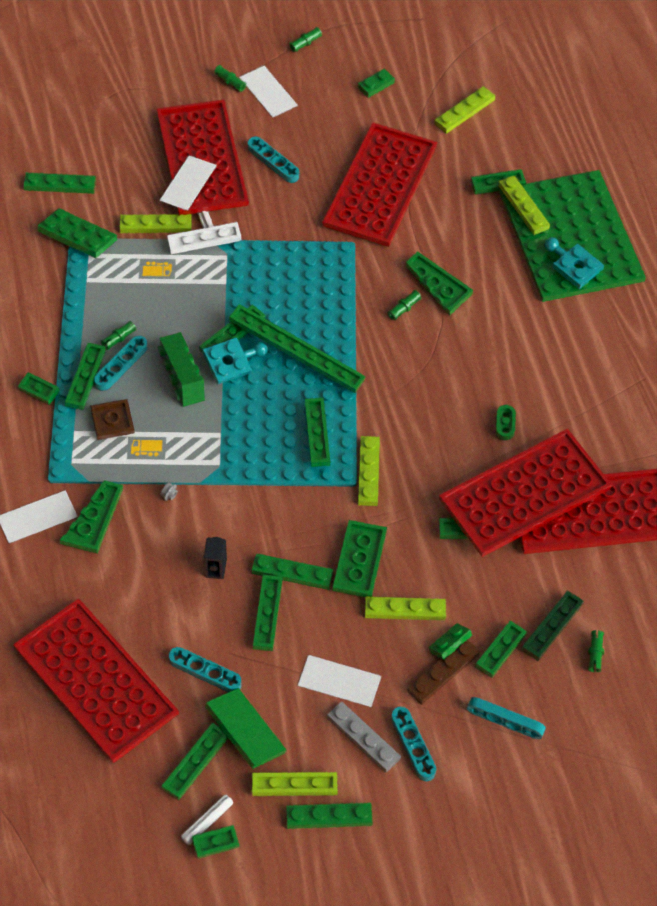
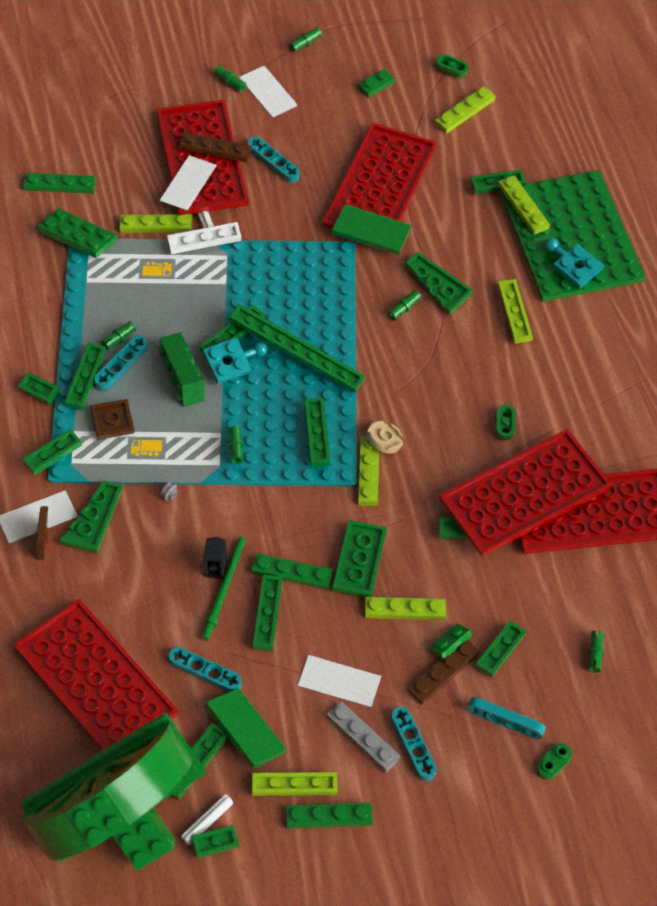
dark green plate [522,590,584,661] -> none
none -> green piece [21,713,206,871]
none -> green plate [23,429,82,476]
none -> reddish brown tile [36,506,48,560]
none -> reddish brown plate [180,132,252,163]
none -> green bar [201,537,246,641]
none -> green pin [228,426,244,464]
none -> green tile [332,204,412,255]
none -> tan tile [366,421,404,454]
none -> green plate [436,54,468,78]
none -> lime plate [498,279,533,344]
none -> green plate [537,743,572,780]

